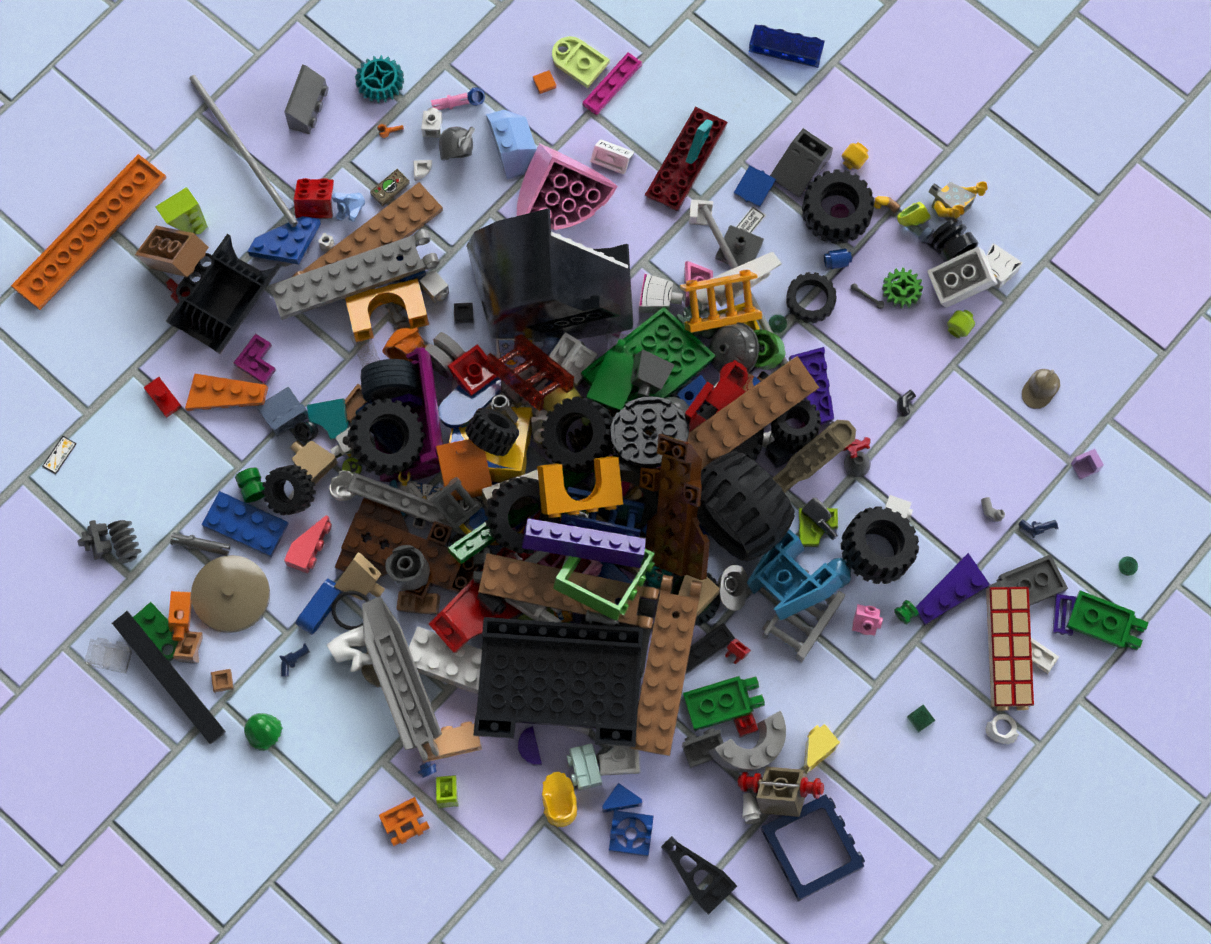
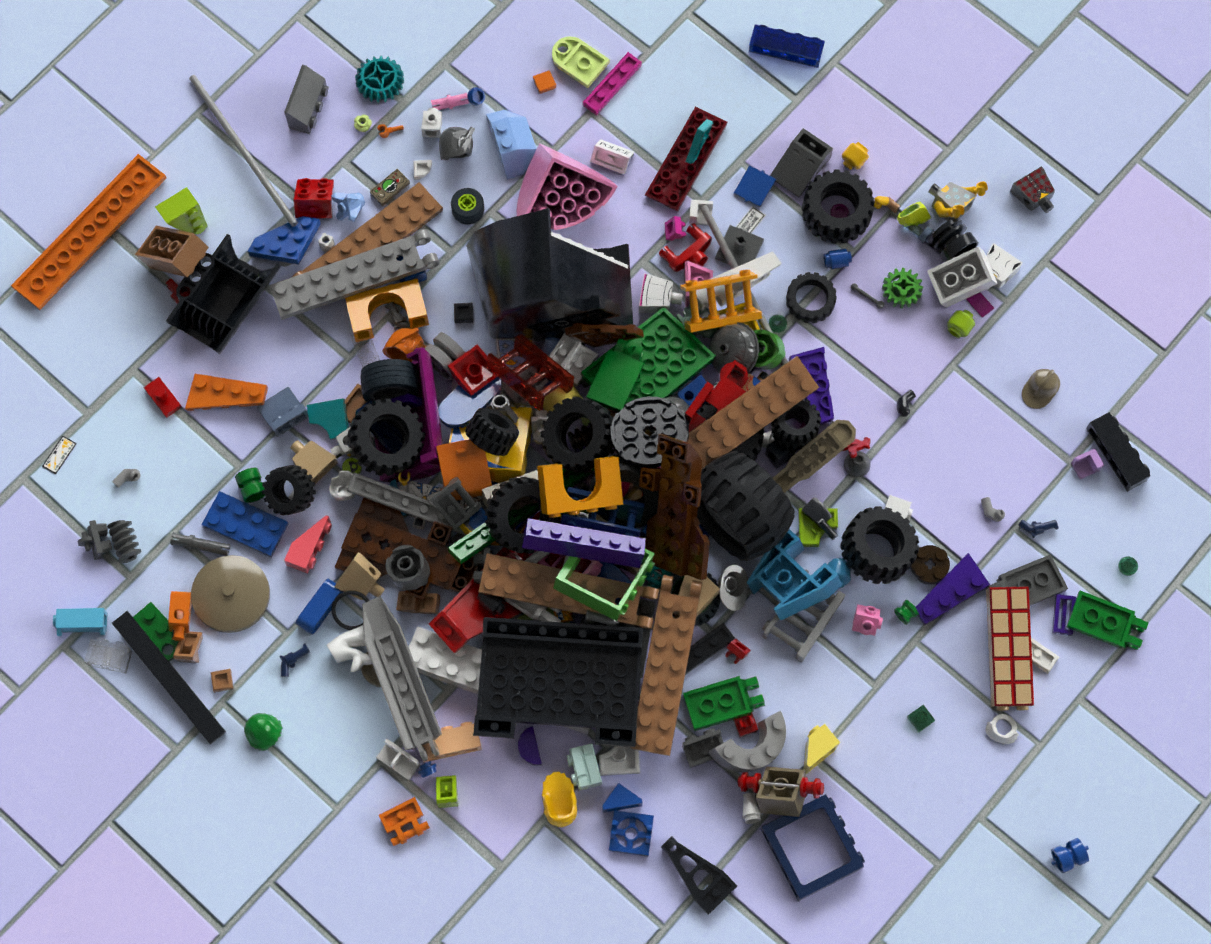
magenta plate [233,333,276,385] -> none
black wheel [293,421,318,441] -> none
white brick [420,270,449,303] -> none
dark grey torso [631,349,674,398] -> none
none -> medium azure brick [53,608,108,636]
none -> light grey arm [112,469,141,488]
none -> yellowish green plate [354,114,372,132]
none -> white panel [376,738,420,781]
none -> black wheel [451,188,485,225]
none -> reddish brown plate [565,323,644,348]
none -> red connector [659,223,712,272]
none -> dark pink tile [664,216,686,241]
none -> dark brown plate [910,545,950,584]
none -> magenta sticker [966,292,994,317]
none -> torso [1010,166,1055,213]
none -> blue wheel [1051,838,1089,873]
none -> black brick [1086,412,1151,492]

